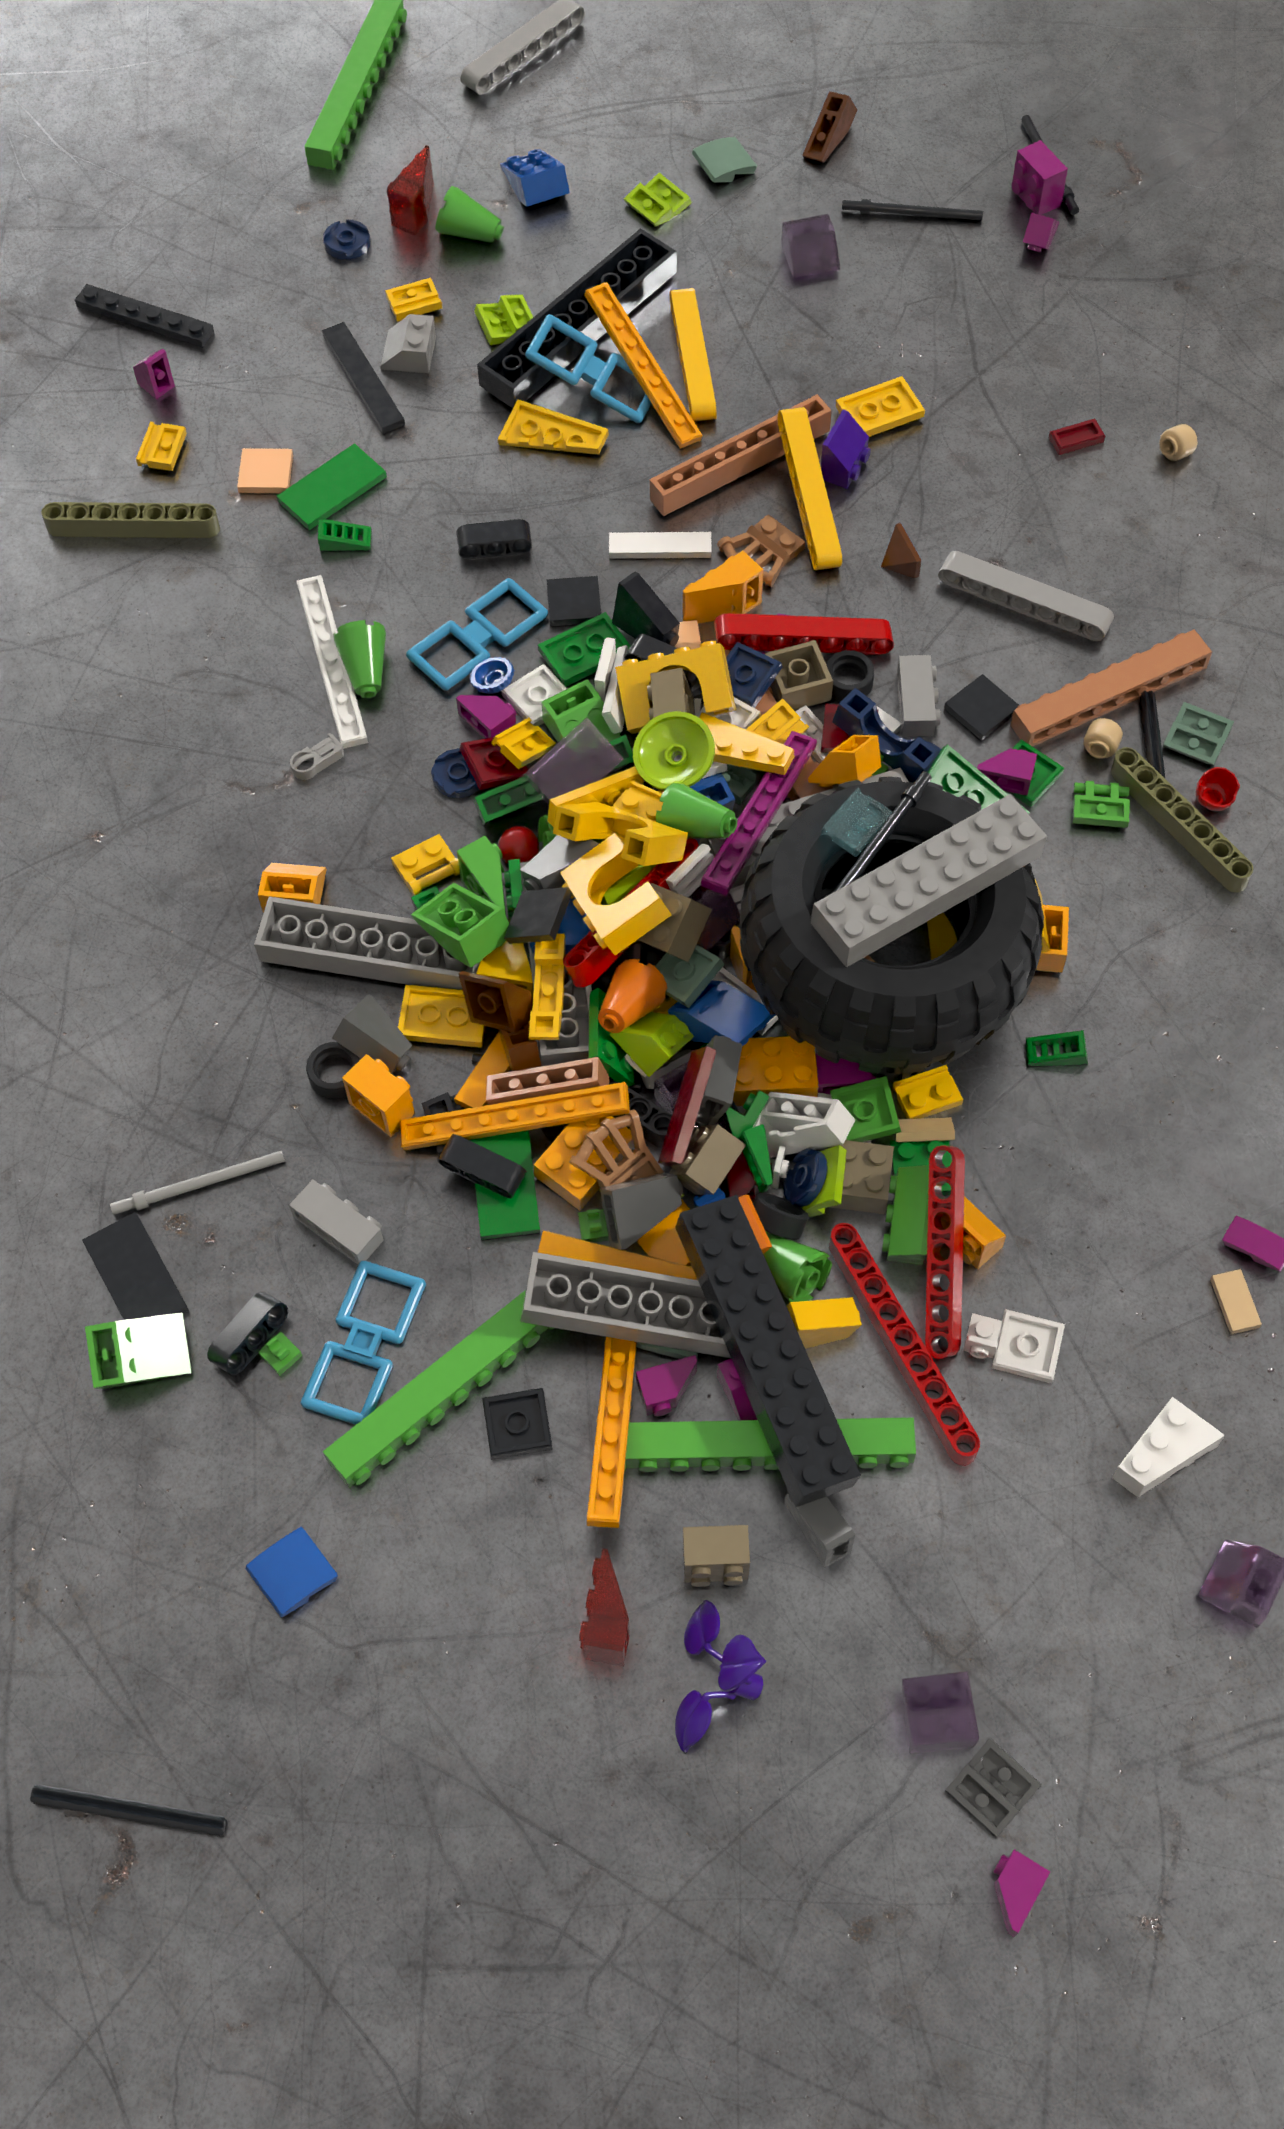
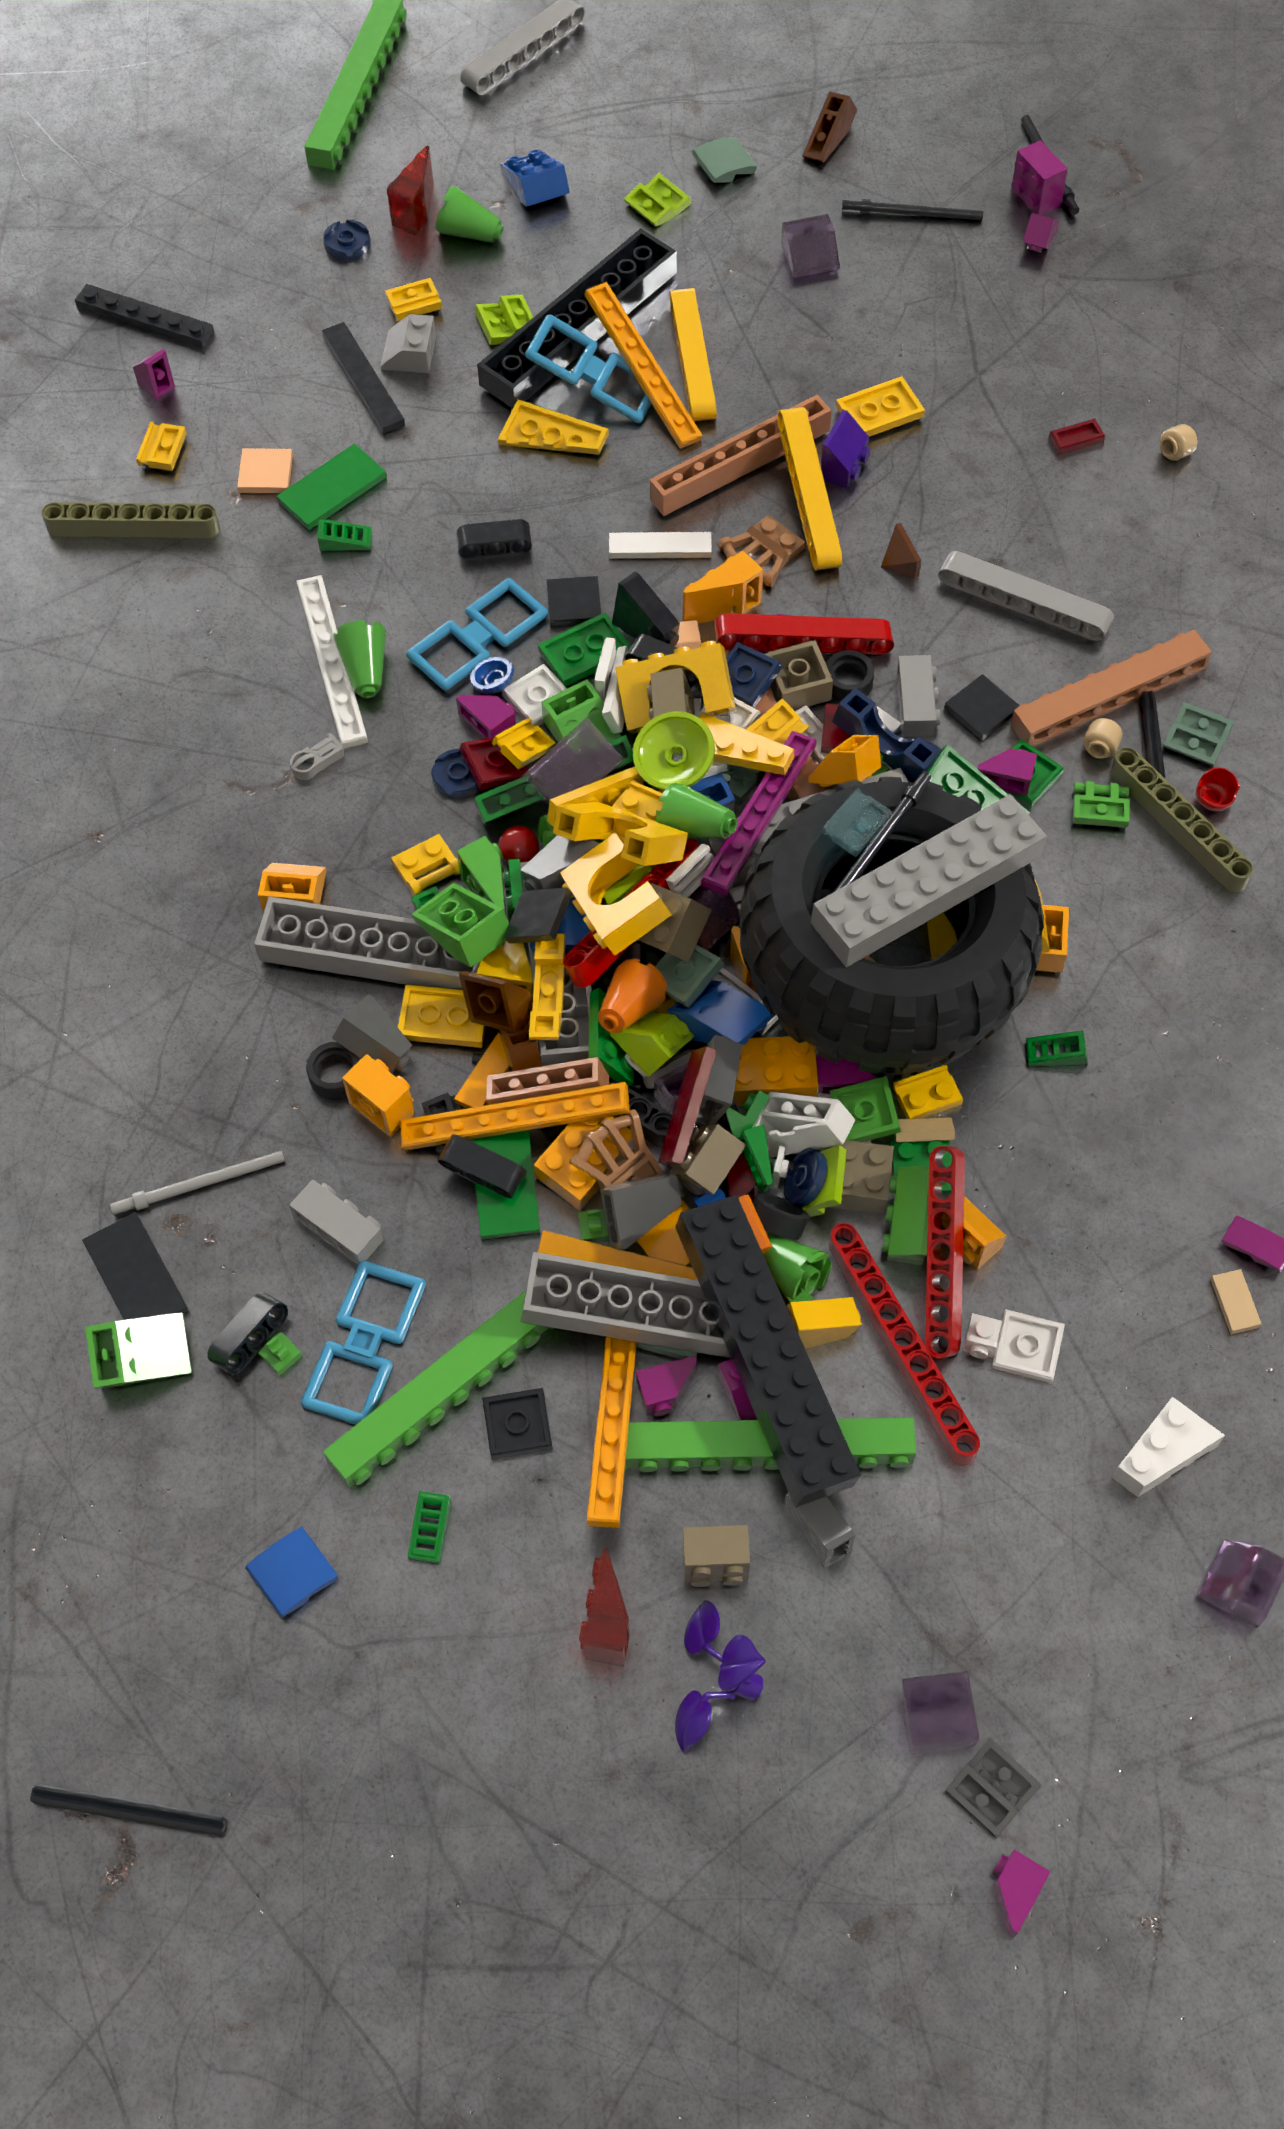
none -> green slope [408,1491,452,1564]

